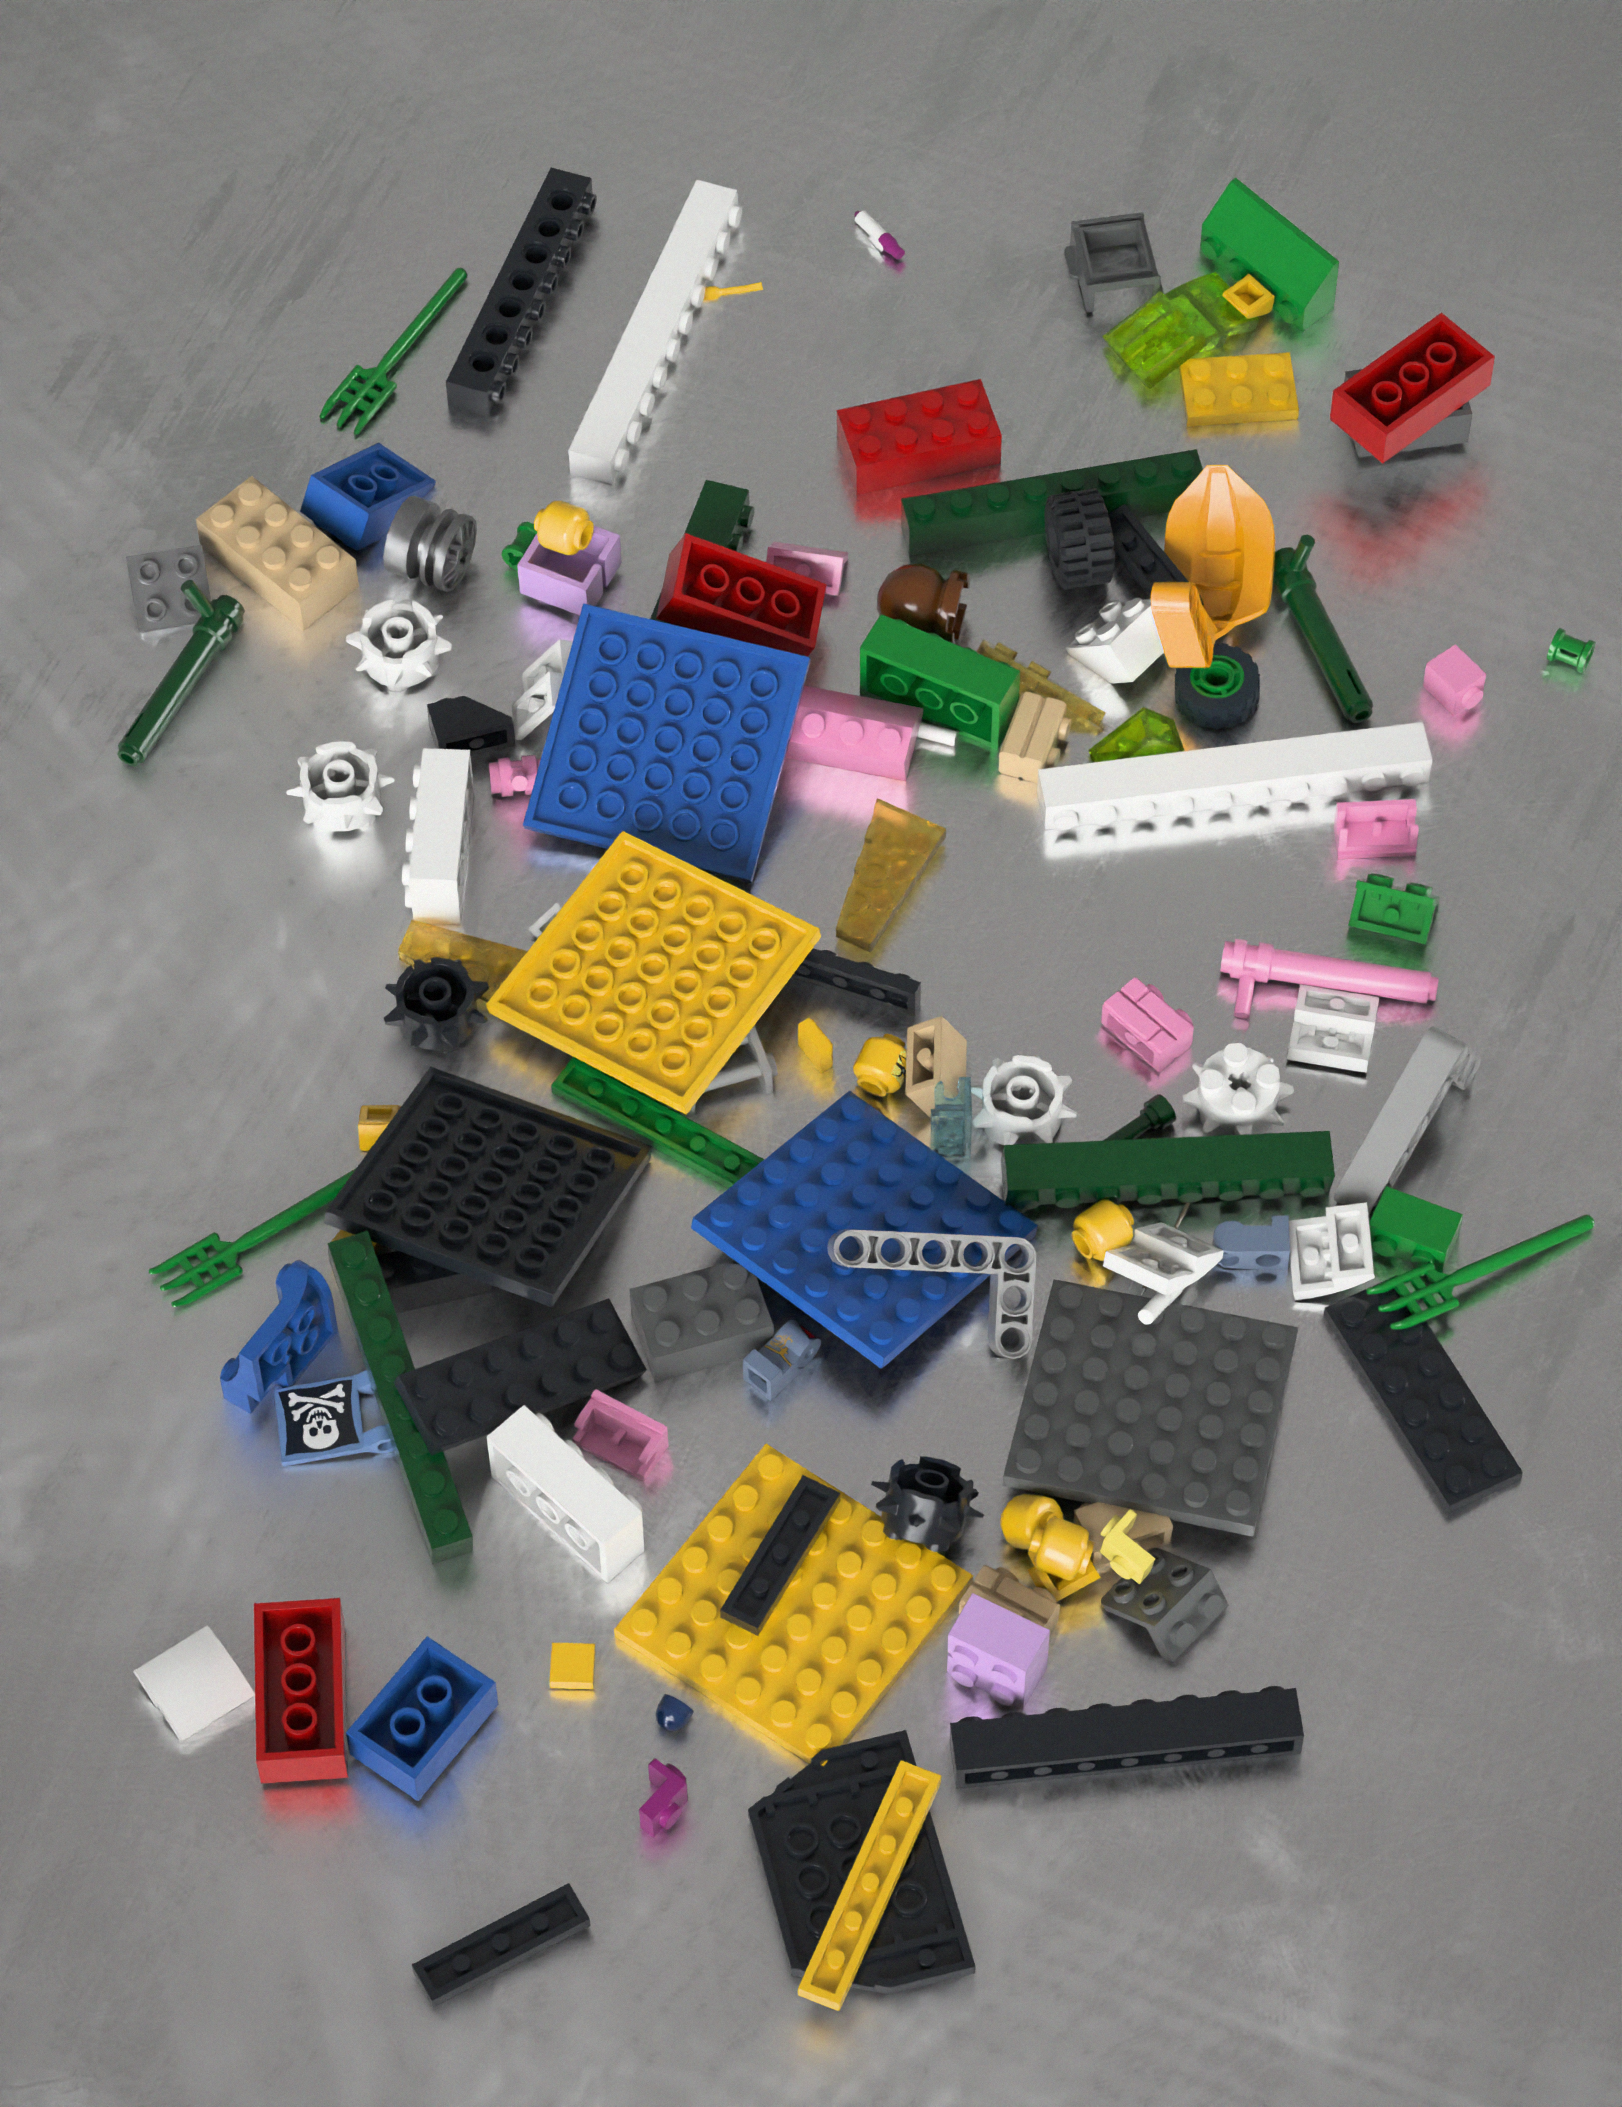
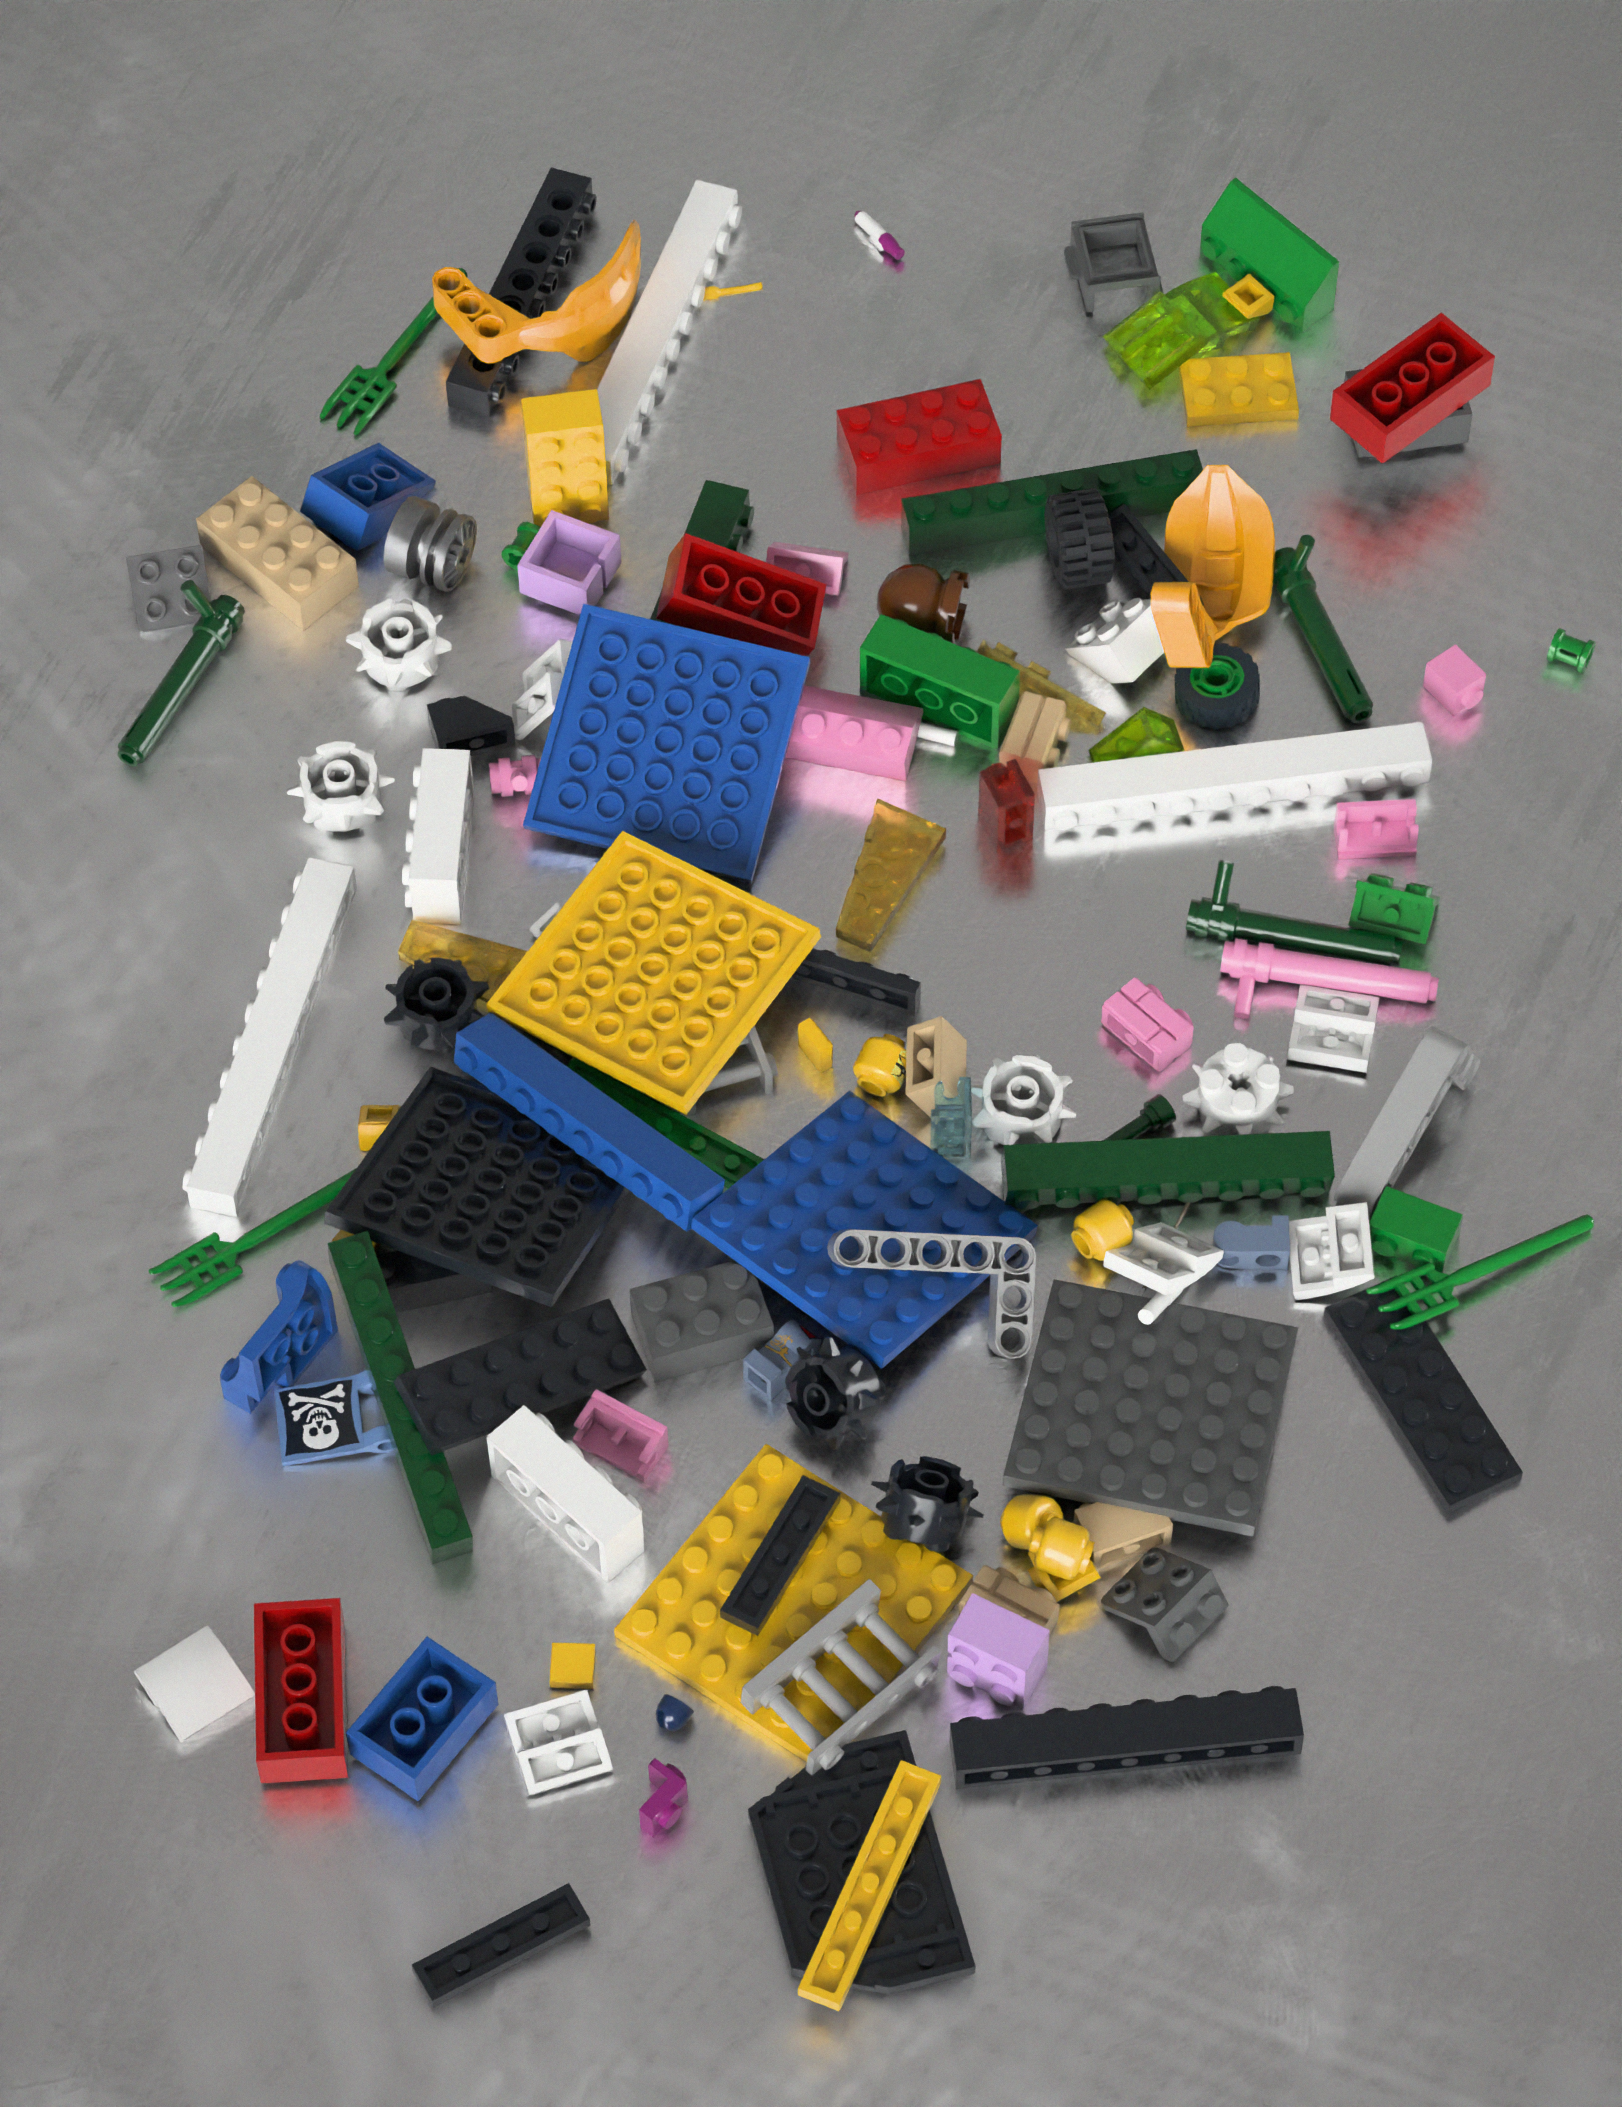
yellow head [534,500,594,555] -> none
light yellow bracket [1100,1509,1155,1584] -> none
none -> white brick [183,857,357,1218]
none -> light orange piece [432,219,641,363]
none -> blue brick [454,1012,725,1232]
none -> white slope [504,1689,613,1796]
none -> yellow brick [521,389,609,527]
none -> light grey fence [740,1579,941,1776]
none -> black brick [785,1337,886,1450]
none -> clear red brick [978,759,1035,852]
none -> dark green cylinder [1186,860,1403,966]

